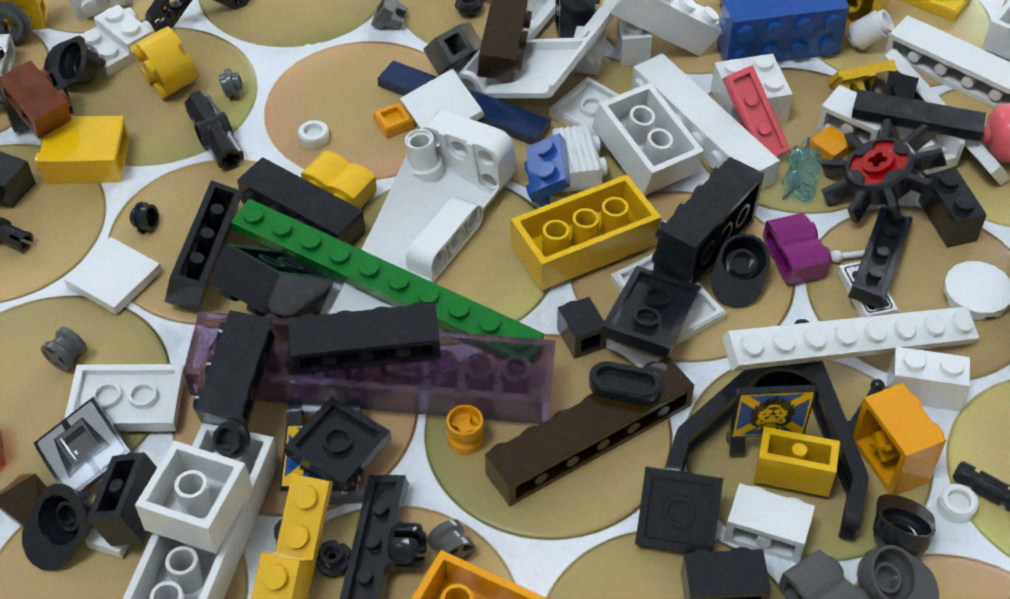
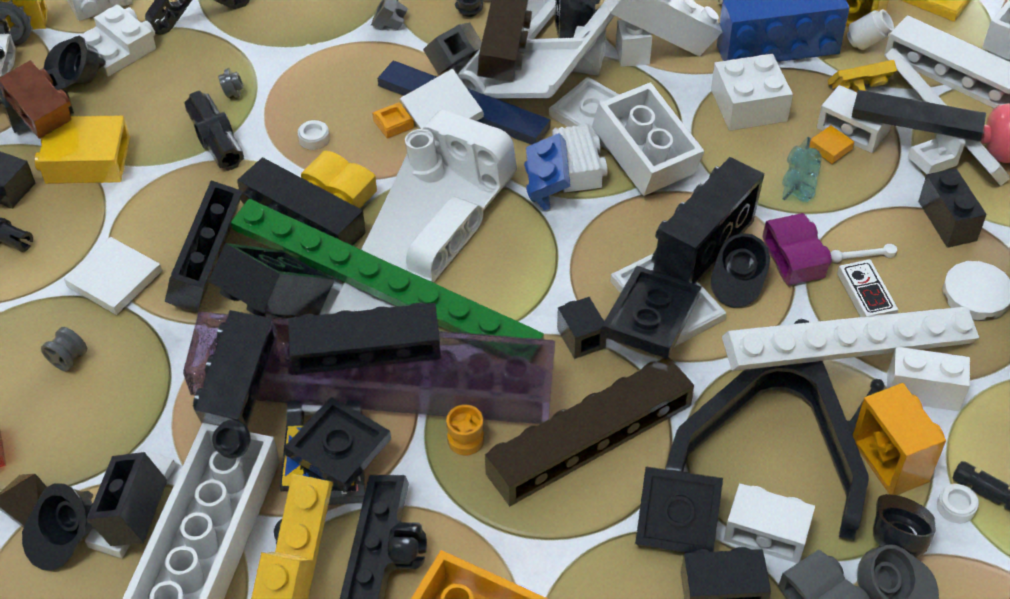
slope [33,397,134,492] -> none
white plate [64,364,186,432] -> none
yellow brick [130,26,199,99] -> none
black plate [130,202,159,234] -> none
white brick [135,441,252,554] -> none
black plate [316,540,351,578] -> none
dark grey wheel [427,519,476,561] -> none
yellow brick [510,174,661,291] -> none
black tile [589,361,662,406] -> none
white brick [631,53,780,190] -> none
coral tile [722,65,791,158] -> none
flag [726,385,816,457] -> none
yellow brick [753,427,840,497] -> none
black gear [820,119,947,223] -> none
black tile [848,207,913,309] -> none
black brick [871,71,919,99] -> none

